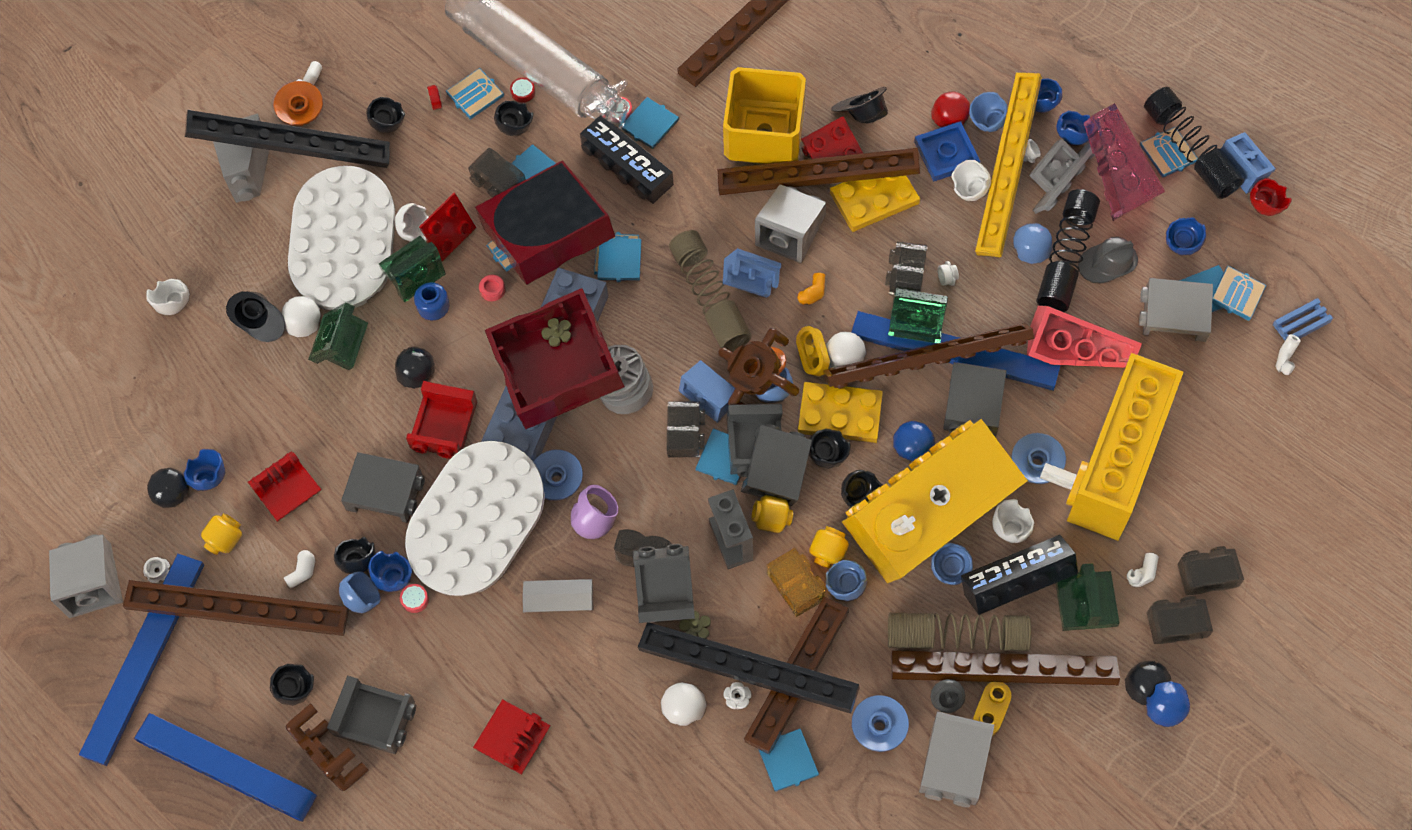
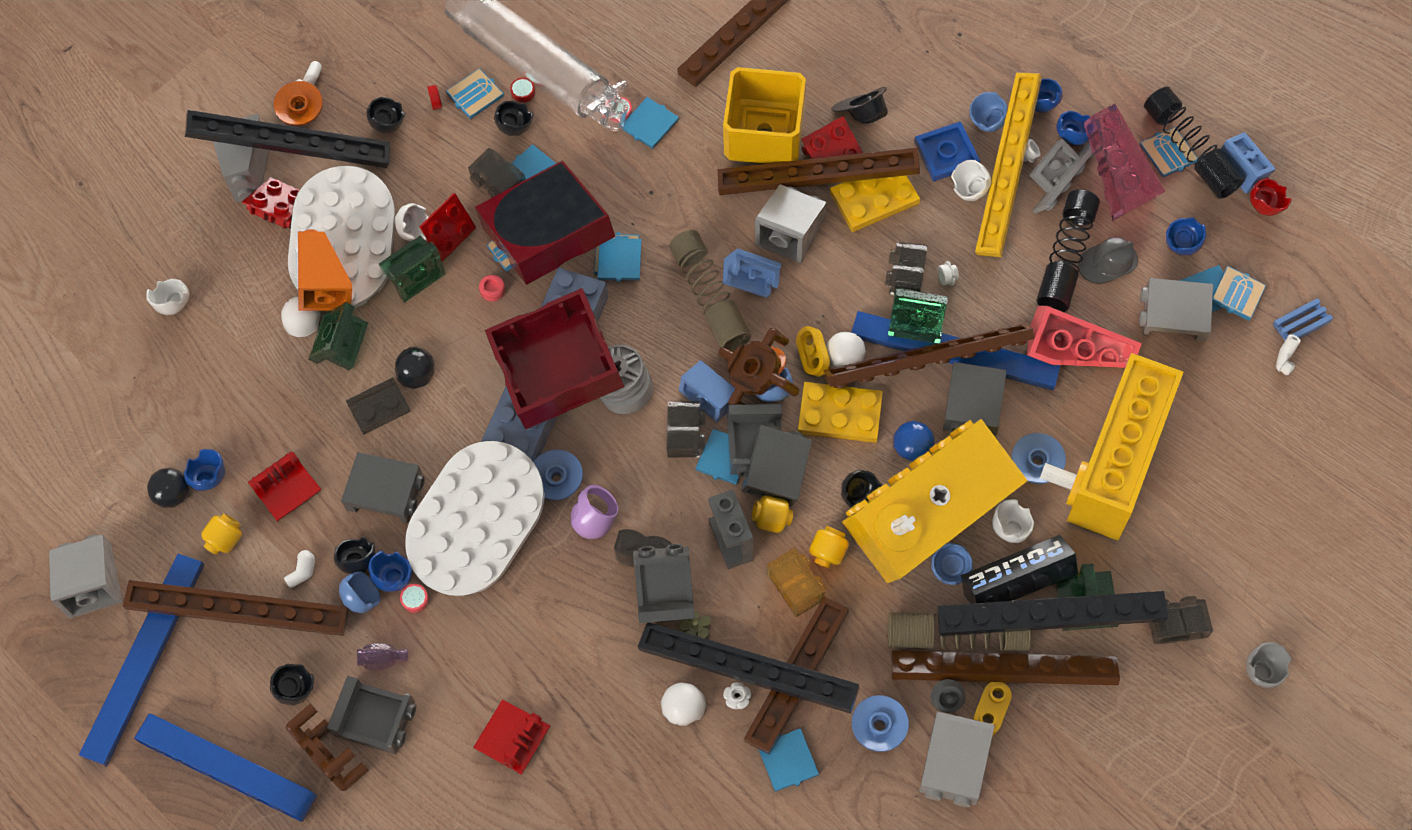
white plate [143,557,170,583] -> none
black piece [226,291,285,342] -> none
red panel [406,381,477,459] -> none
blue head [414,282,450,321] -> none
light grey piece [523,579,593,612] -> none
olive plant [542,318,571,347] -> none
black brick [580,115,674,204] -> none
light orange arm [797,273,825,305] -> none
black hair [809,429,851,469] -> none
medium blue hair [826,559,867,601] -> none
red hair [931,91,970,128] -> none
medium blue hair [1013,223,1052,264] -> none
black hair [1125,661,1171,705] -> none
white arm [1127,553,1159,587] -> none
blue hair [1146,681,1190,727] -> none
clear smoke brick [1177,546,1244,595] -> none
none -> red hinge [242,177,300,229]
none -> orange slope [298,229,352,311]
none -> clear smoke plate [346,377,411,435]
none -> clear purple plant [357,643,408,670]
none -> black plate [937,591,1168,636]
none -> light grey hair [1246,642,1291,689]

